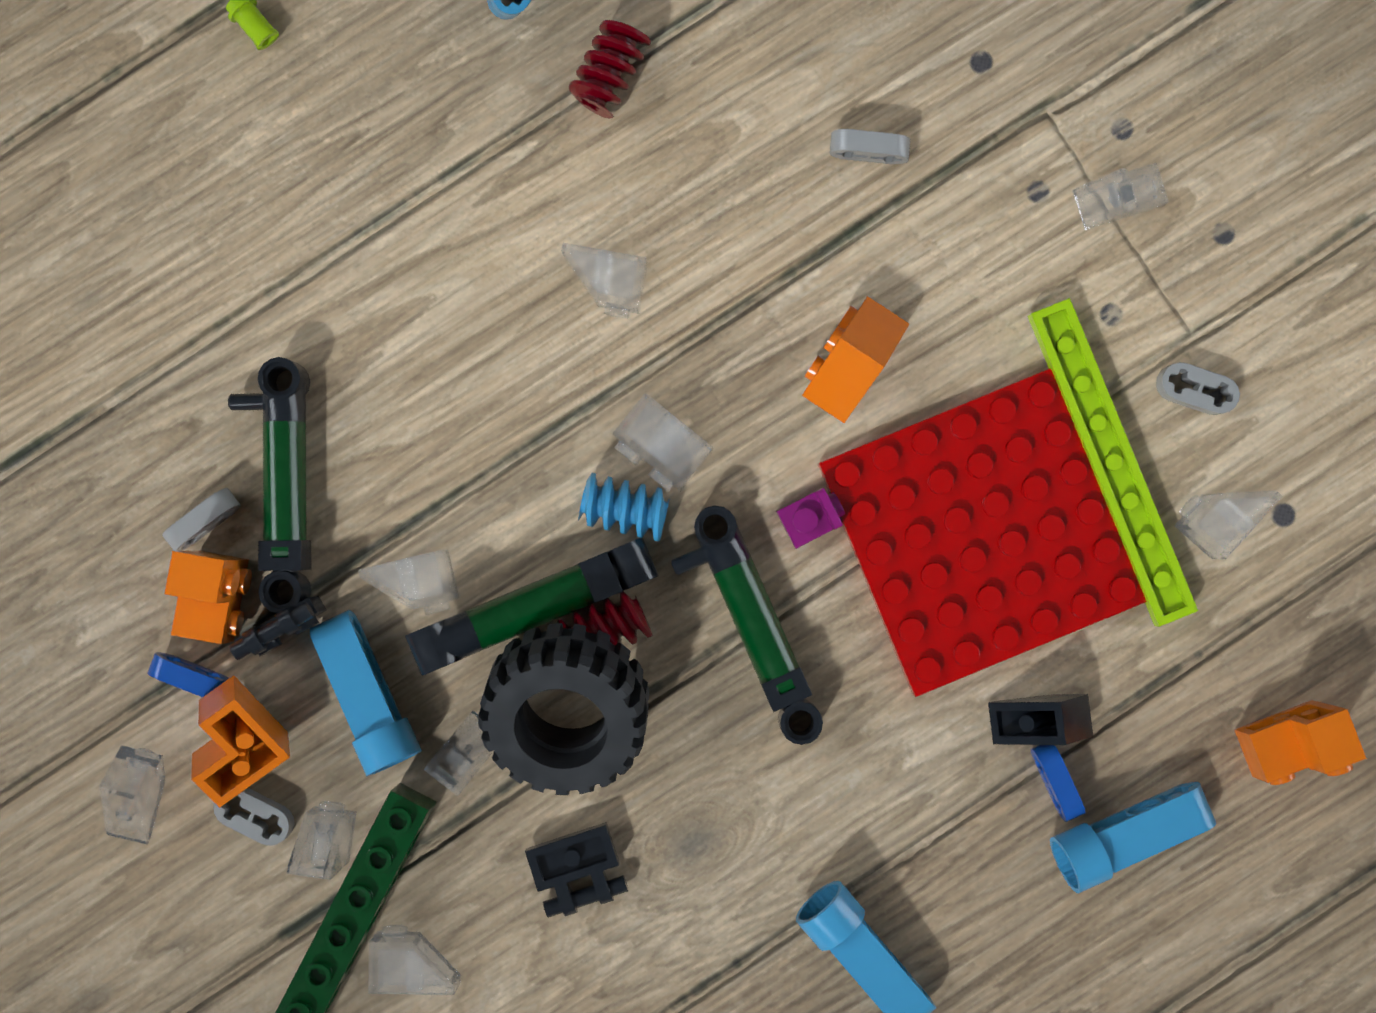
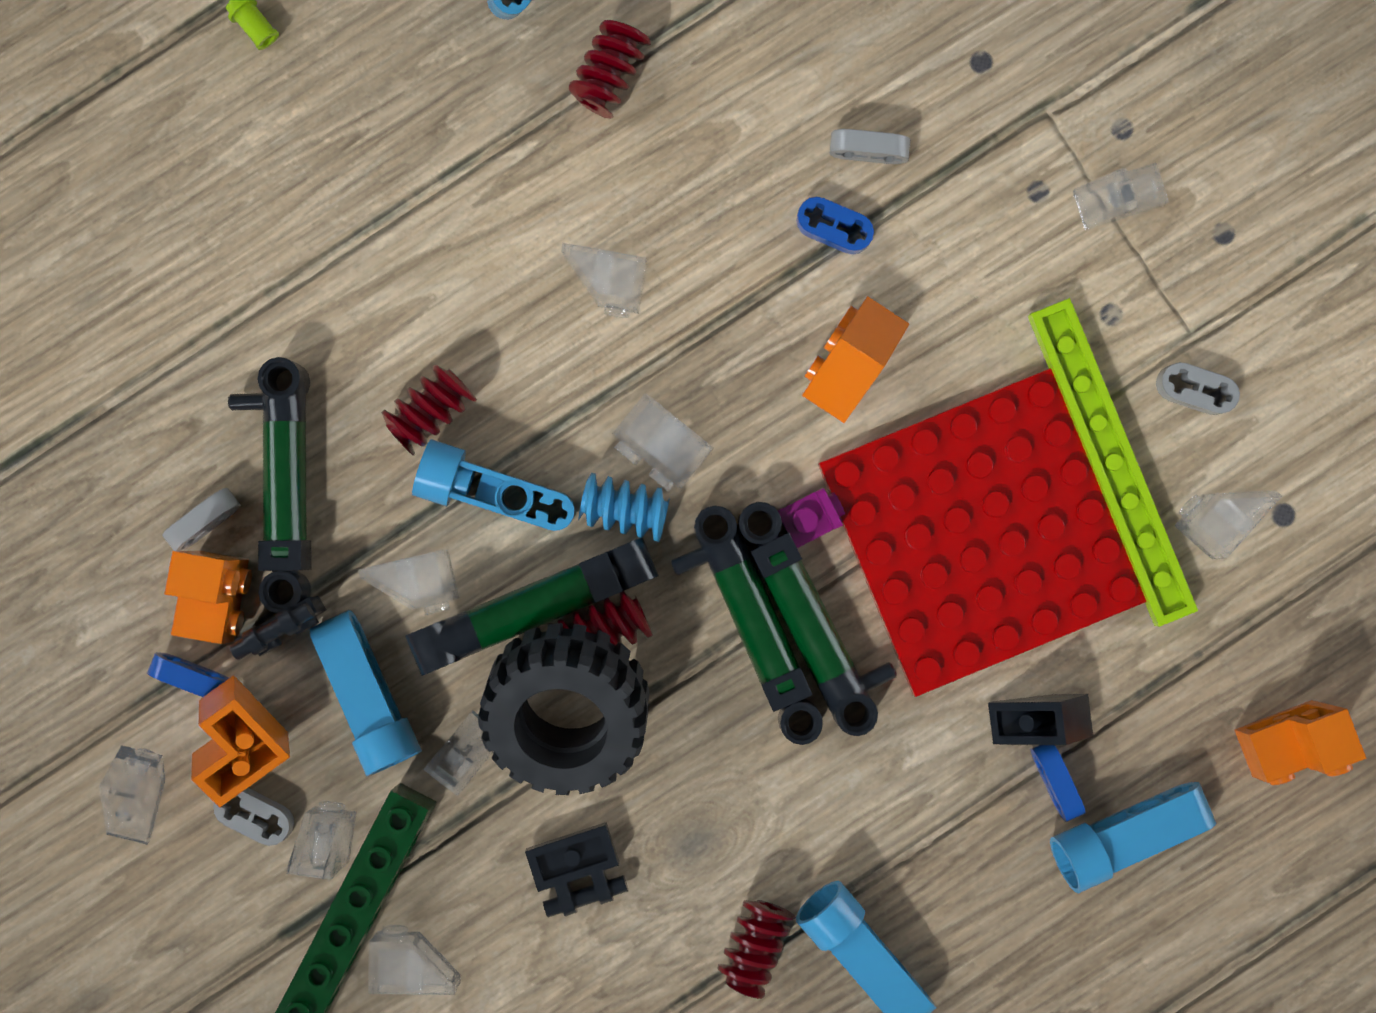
none -> dark red piece [381,364,477,456]
none -> dark azure beam [412,439,575,531]
none -> dark red piece [717,900,796,999]
none -> piece [738,502,897,736]
none -> blue beam [796,197,874,255]

